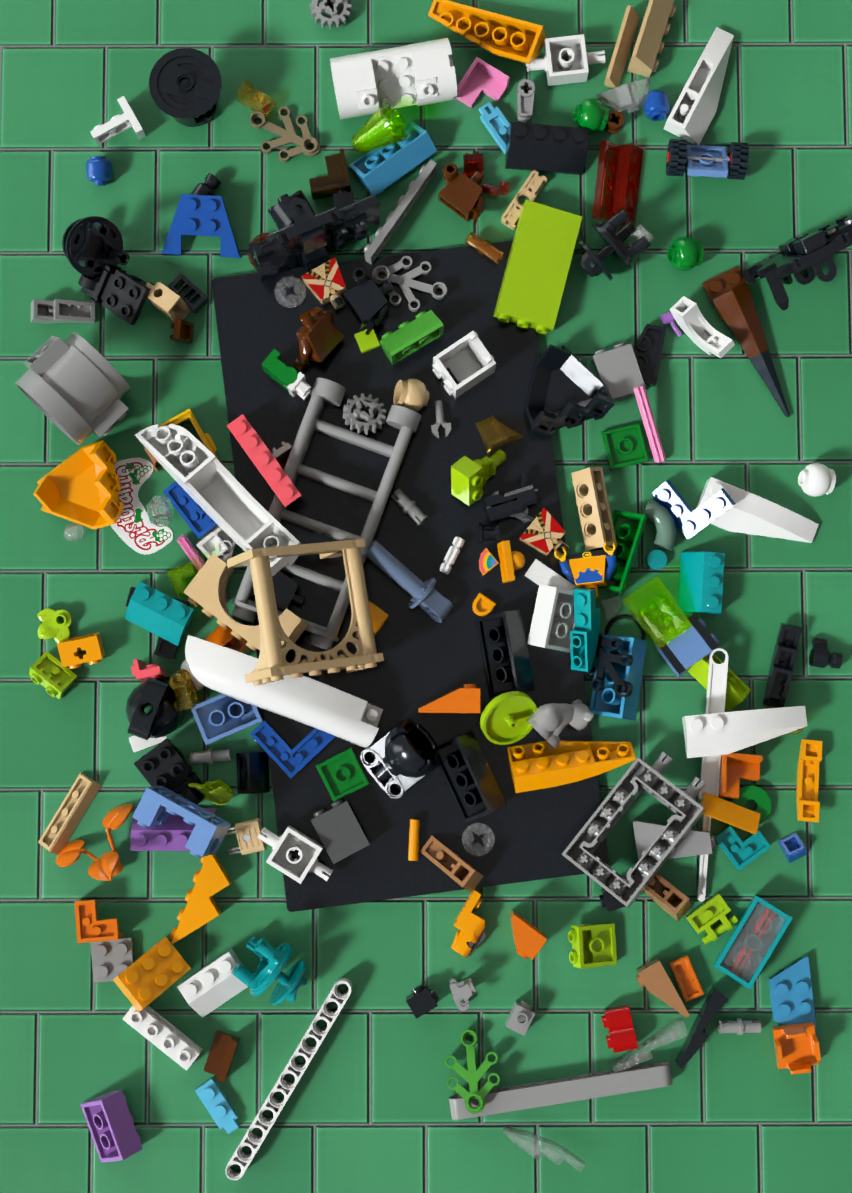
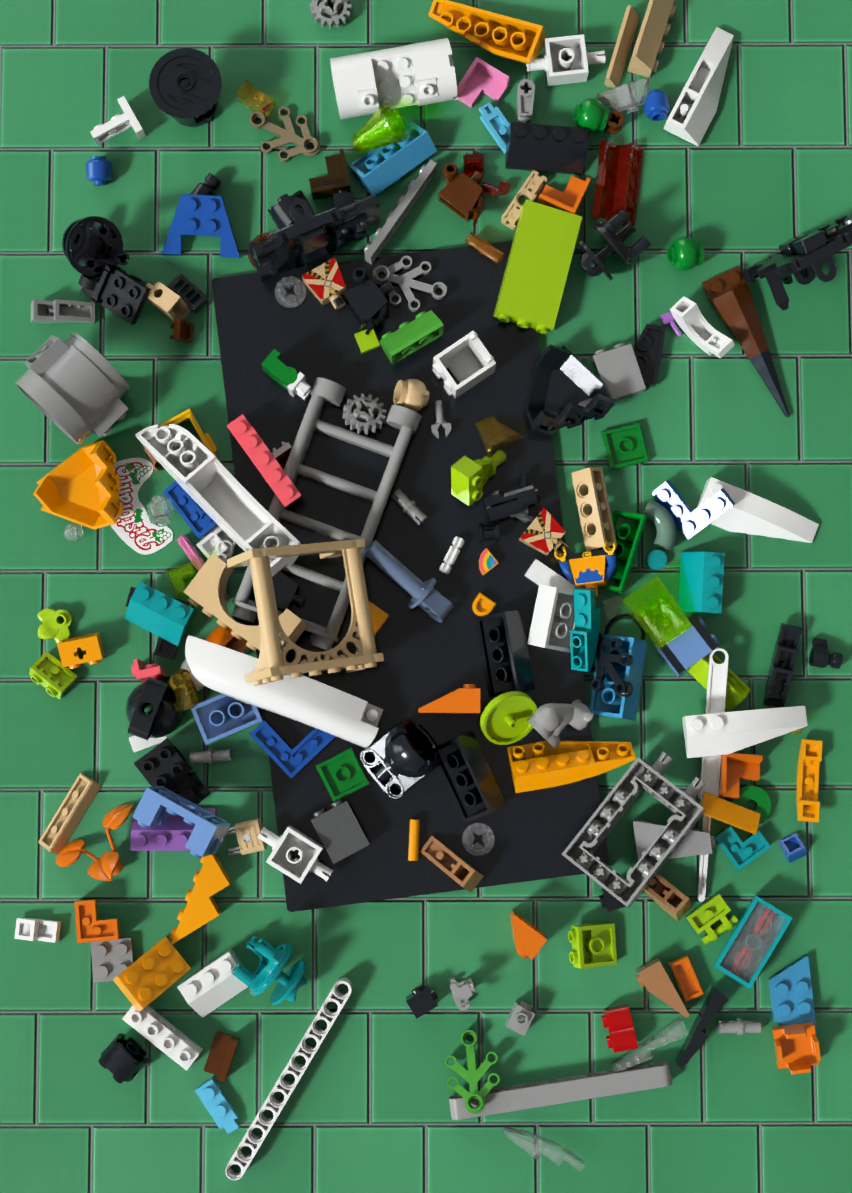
medium lavender slope [80,1090,143,1163] -> none
lime piece [188,779,234,805] -> none
black panel [236,752,269,794] -> none
reddish brown torso [293,307,344,372] -> none
light orange plate [451,889,486,958] -> none
light orange tile [497,540,525,583] -> none
clear slope [627,224,653,246] -> none
bright pink axle [634,386,666,463] -> none
plate [666,139,749,180] -> none
white piece [798,463,836,497] -> none
none -> white slope [14,918,61,943]
none -> black brick [98,1033,149,1084]
none -> orange panel [537,175,591,214]

